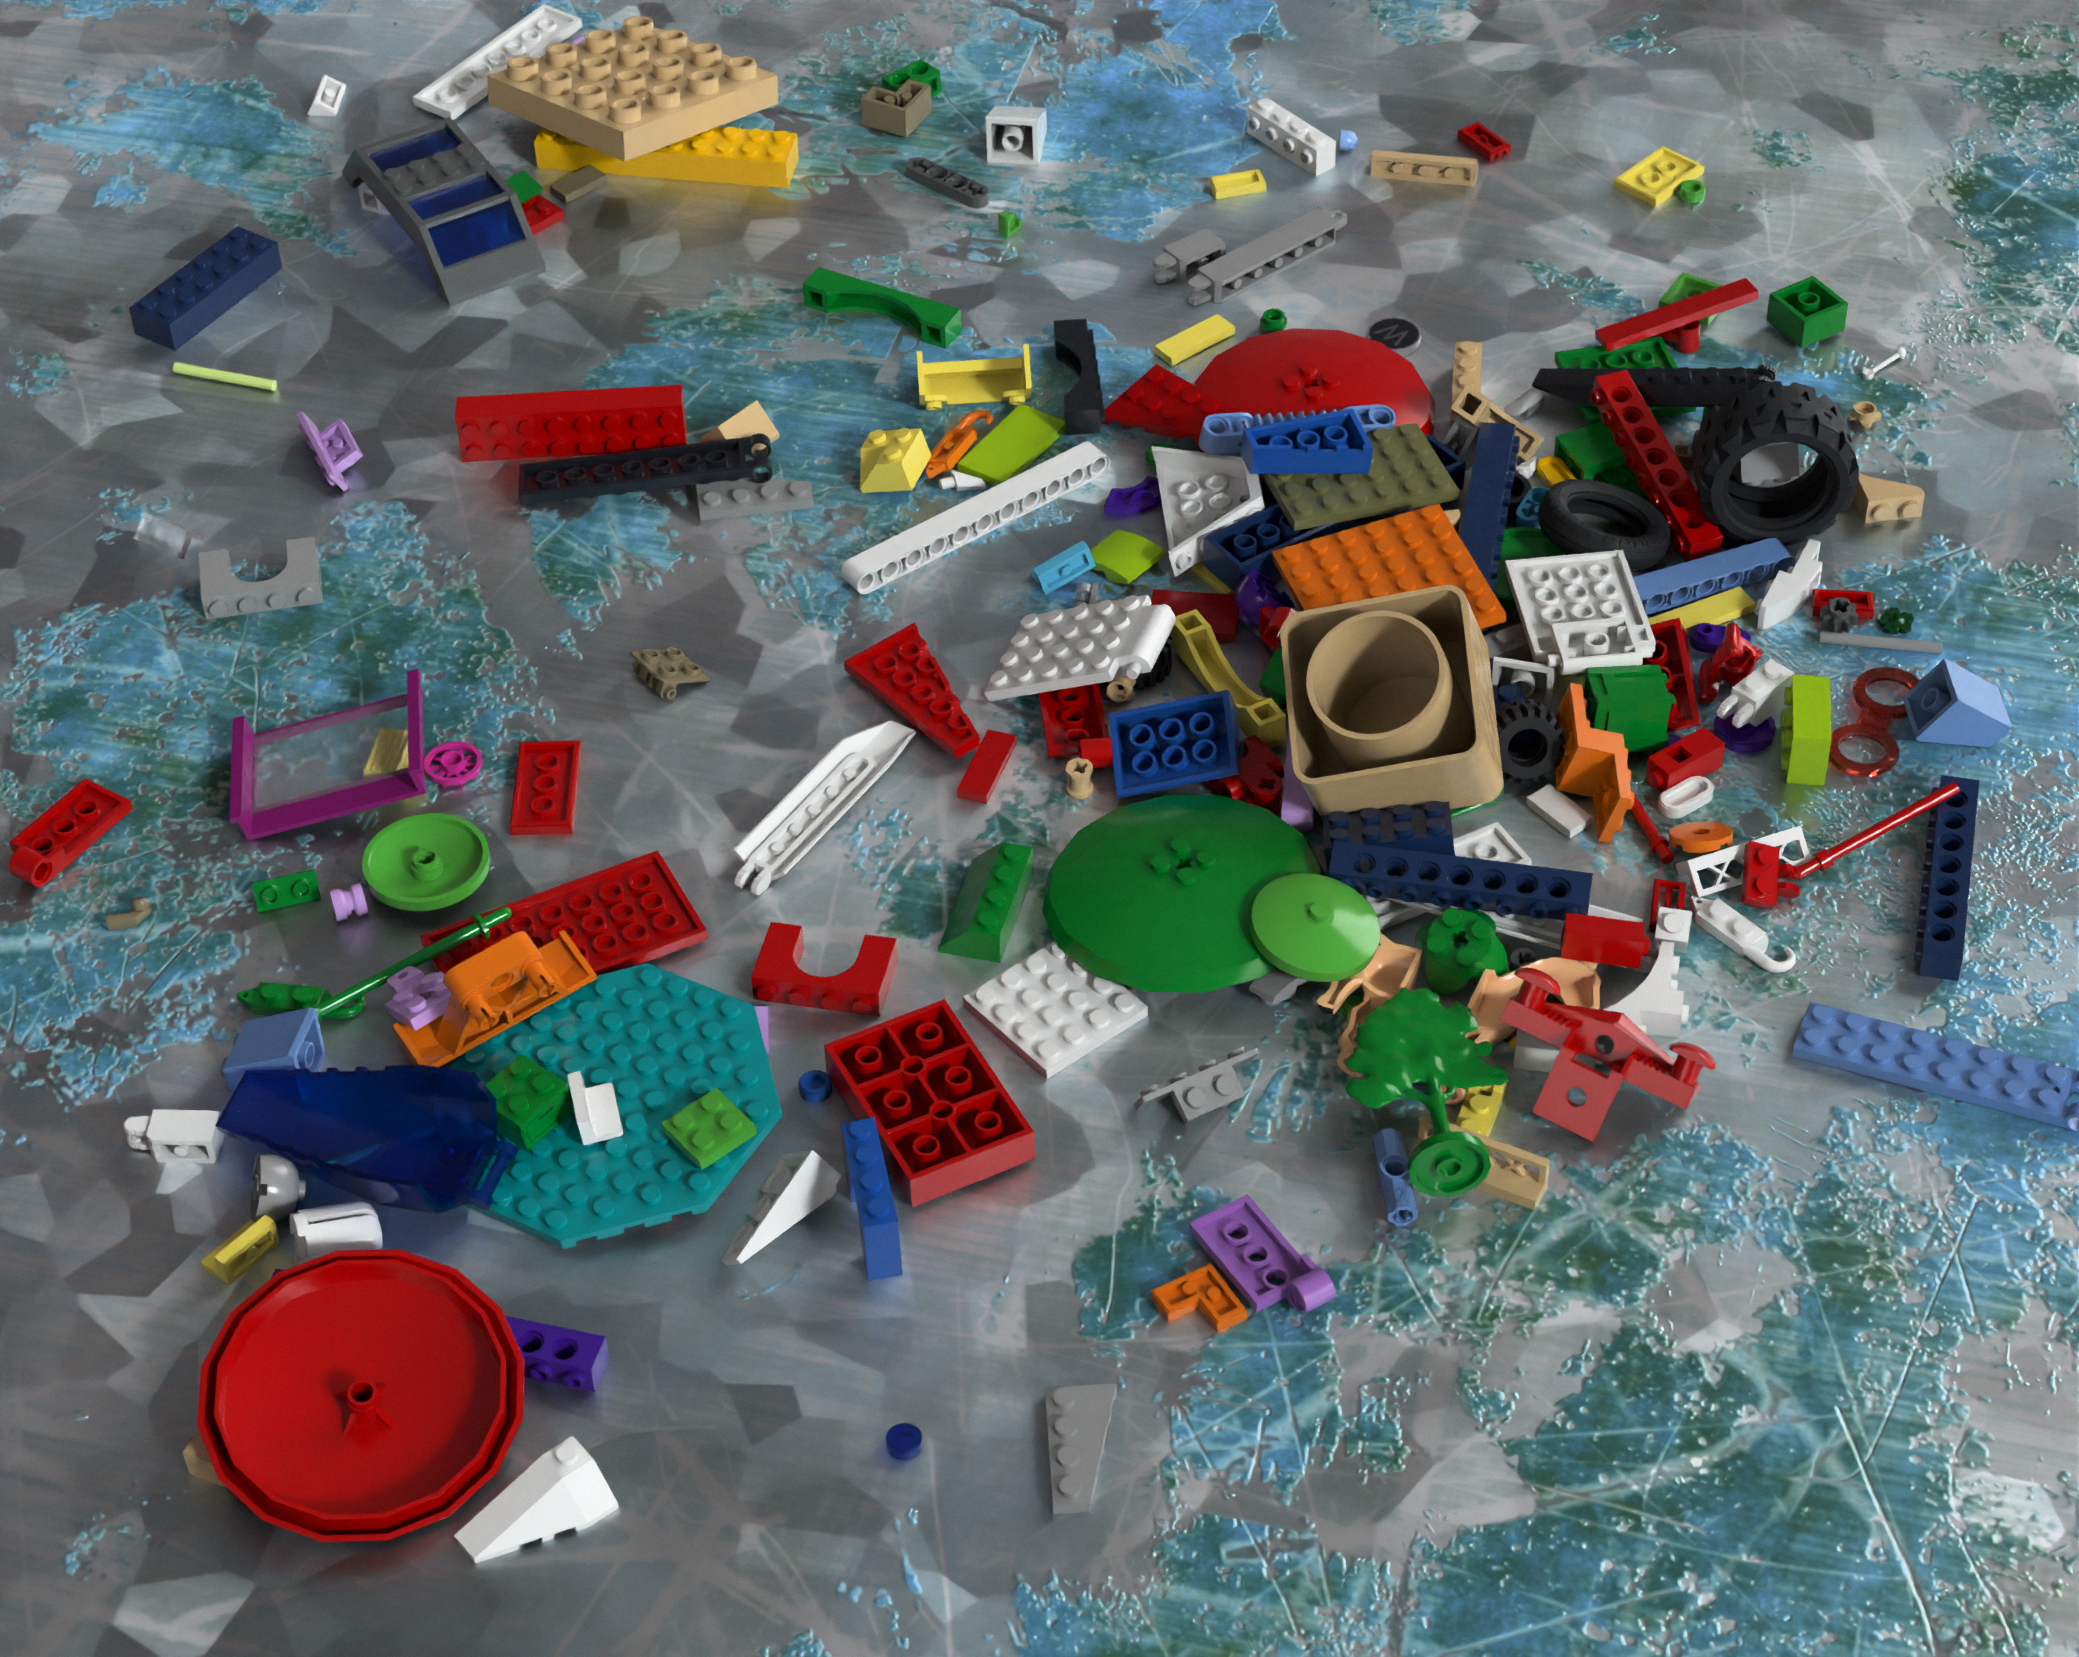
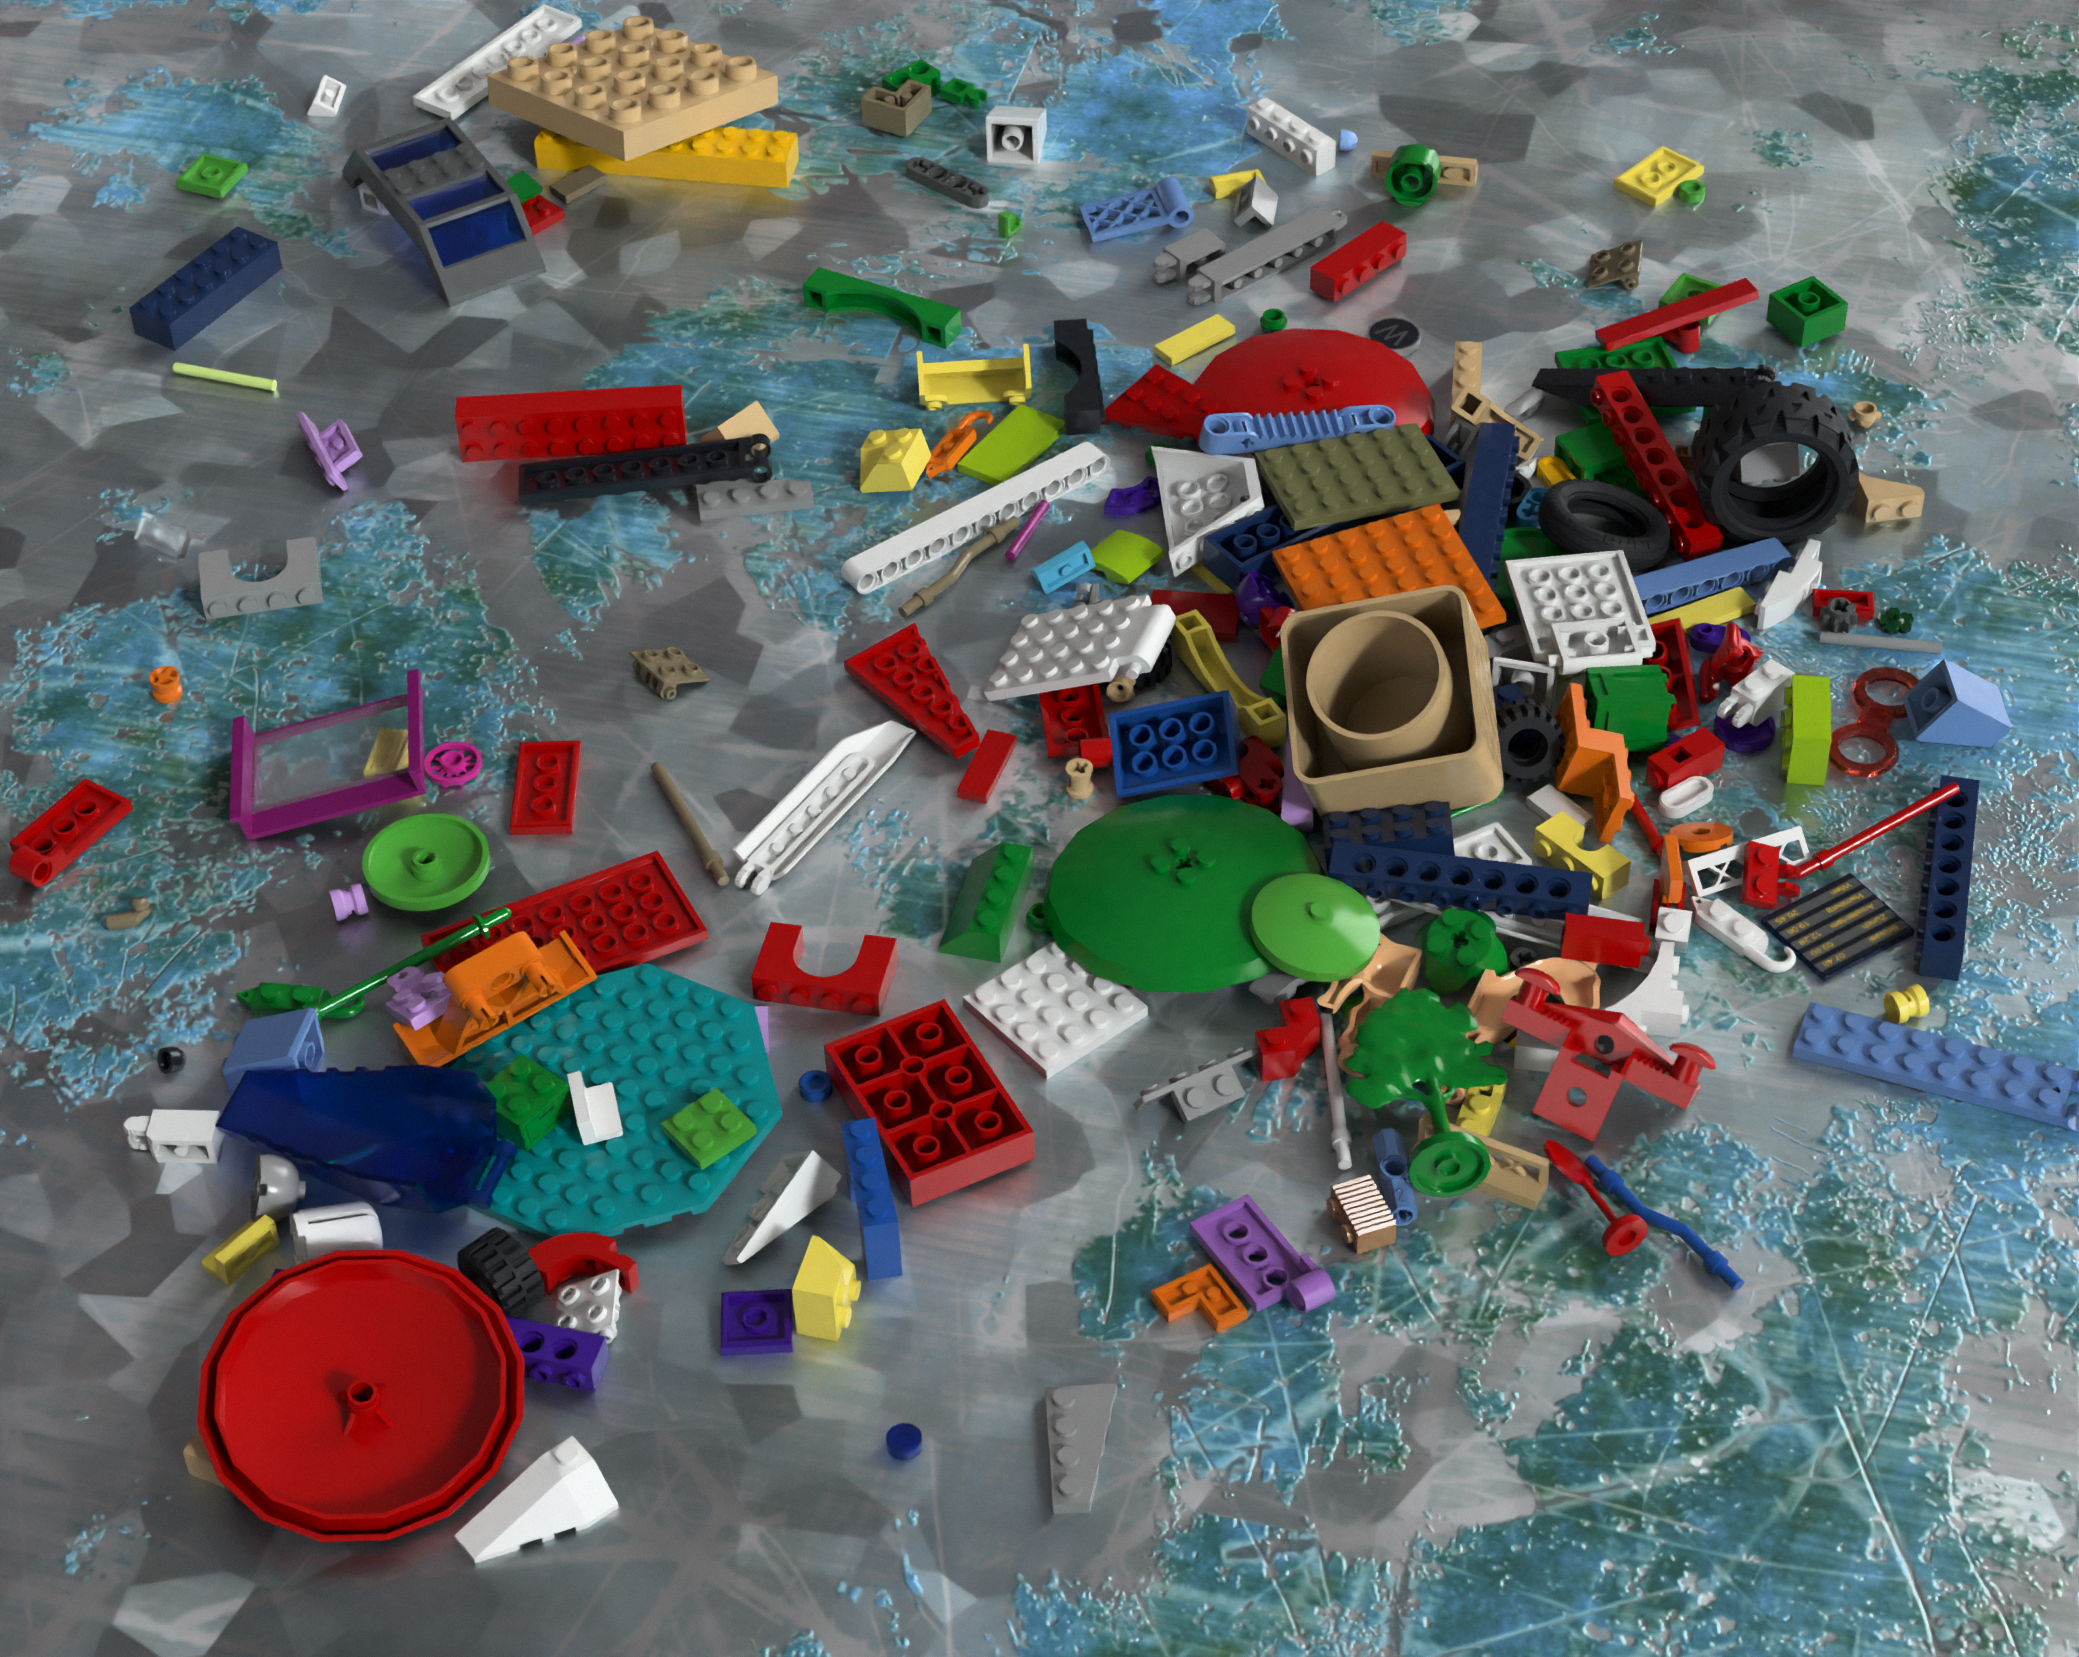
green hinge [251,869,321,913] -> none
white bar [939,471,986,492] -> none
blue wedge [1240,409,1374,474] -> none
red tile [1457,122,1511,162] -> none
white hinge [1862,348,1906,380] -> none
none -> orange wheel [149,666,183,704]
none -> black hinge [157,1046,186,1074]
none -> bright green plate [176,153,248,199]
none -> black tyre [457,1227,545,1318]
none -> red arch [527,1232,640,1295]
none -> white hinge [554,1269,622,1343]
none -> dark tan bar [651,762,730,886]
none -> dark purple tile [720,1289,793,1356]
none -> light yellow slope [792,1235,861,1341]
none -> dark tan bar [898,516,1020,618]
none -> green plate [940,77,987,108]
none -> magenta bar [1005,500,1050,561]
none -> green plate [1026,903,1050,932]
none -> medium blue piece [1079,177,1194,243]
none -> light grey panel [1233,176,1278,228]
none -> red brick [1255,997,1320,1082]
none -> red brick [1310,220,1407,302]
none -> white bar [1319,1013,1352,1170]
none -> medium nougat brick [1327,1174,1397,1255]
none -> green brick [1385,144,1441,206]
none -> light yellow arch [1533,811,1631,901]
none -> red piece [1543,1140,1648,1256]
none -> blue bar [1584,1155,1744,1291]
none -> dark tan hinge [1587,240,1643,290]
none -> orange tile [1659,834,1683,903]
none -> piece [1761,873,1915,982]
none -> light yellow wheel [1883,984,1930,1024]

